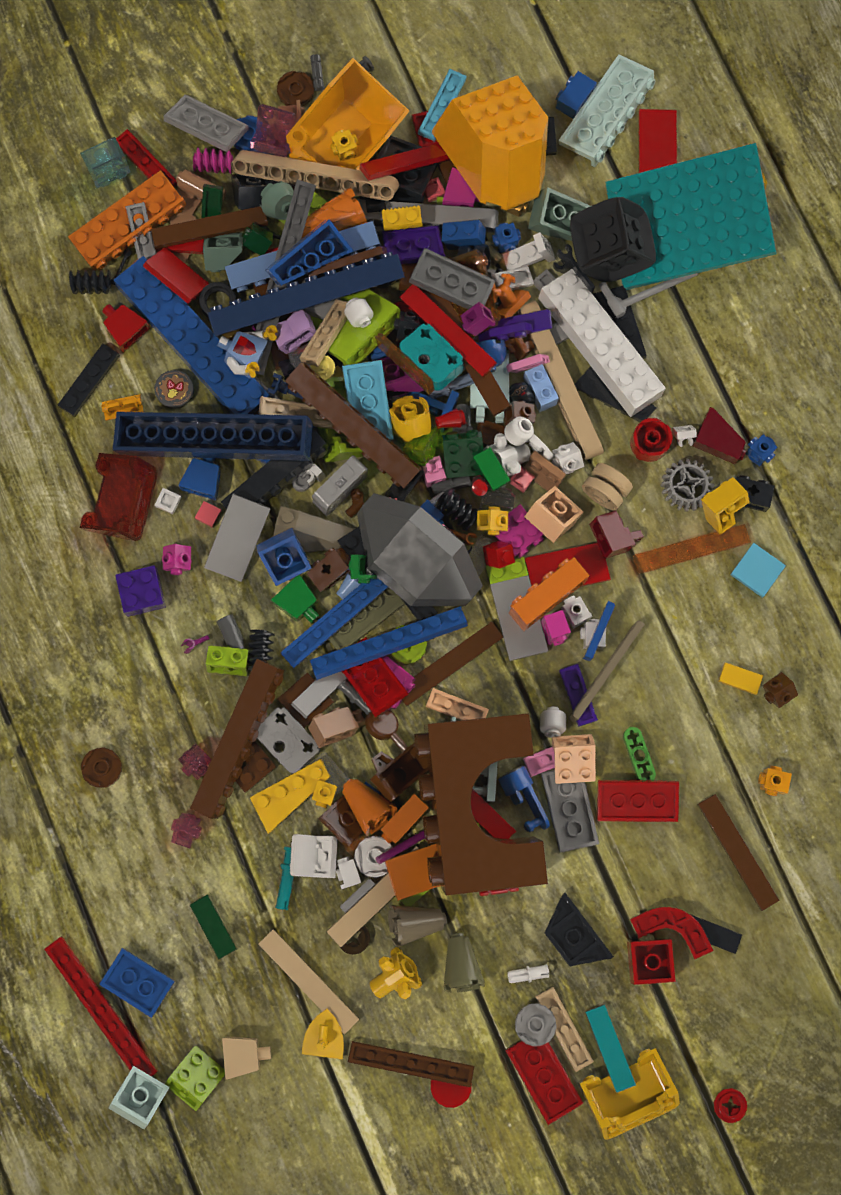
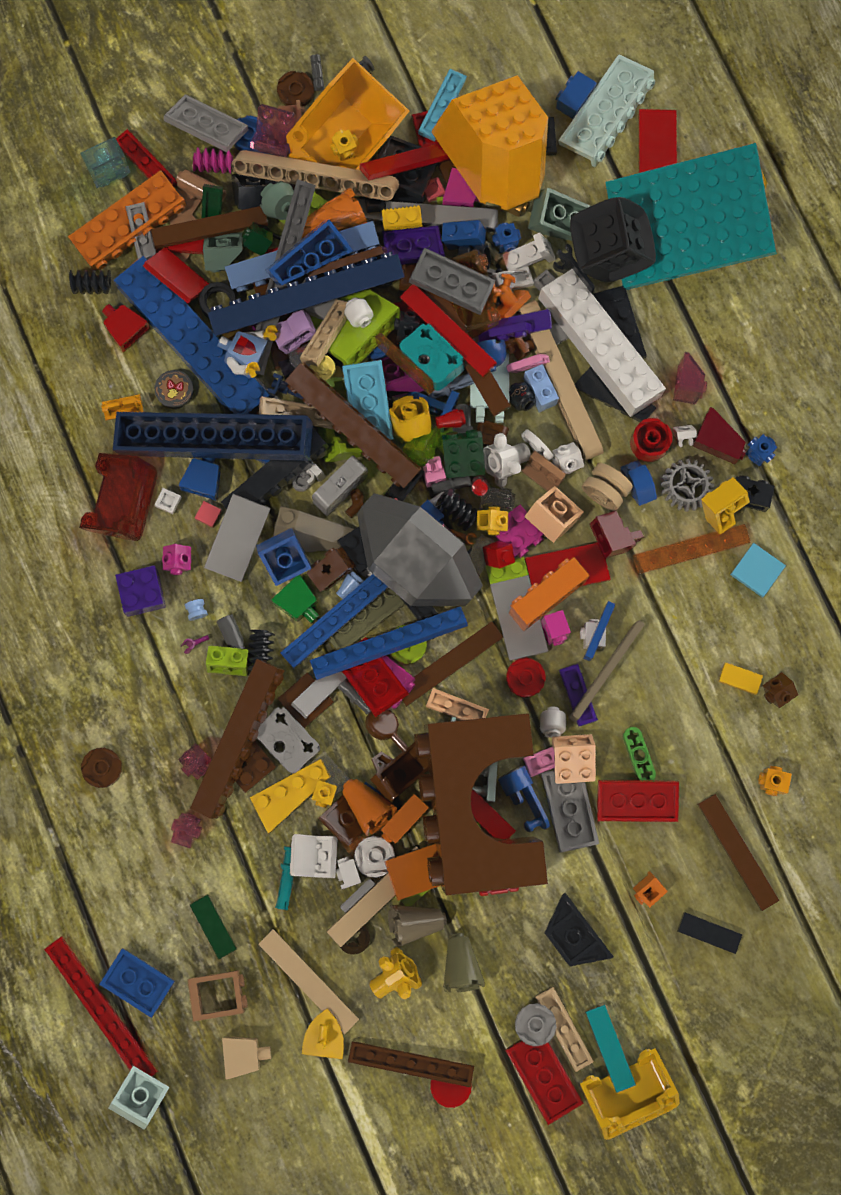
black plate [58,343,120,417] -> none
black hinge [111,248,132,285] -> none
lime bracket [165,1046,225,1111] -> none
medium nougat brick [308,707,366,748] -> none
green bracket [349,555,377,583] -> none
magenta bar [376,830,425,865] -> none
magenta brick [461,302,496,336] -> none
green tile [473,447,511,492] -> none
reddish brown brick [504,401,536,426] -> none
white head [504,416,534,446] -> none
white axle [507,964,549,983] -> none
coral tile [509,466,536,493] -> none
white brick [561,596,592,629] -> none
light grey bar [599,273,698,318] -> none
red brick [627,939,676,985] -> none
red plate [630,907,714,959] -> none
red gear [713,1088,747,1123] -> none
none -> light blue wheel [185,599,208,621]
none -> medium nougat window [188,970,248,1022]
none -> red tile [506,657,546,698]
none -> blue brick [620,460,657,506]
none -> orange brick [633,871,668,908]
none -> clear pink slope [673,352,707,404]

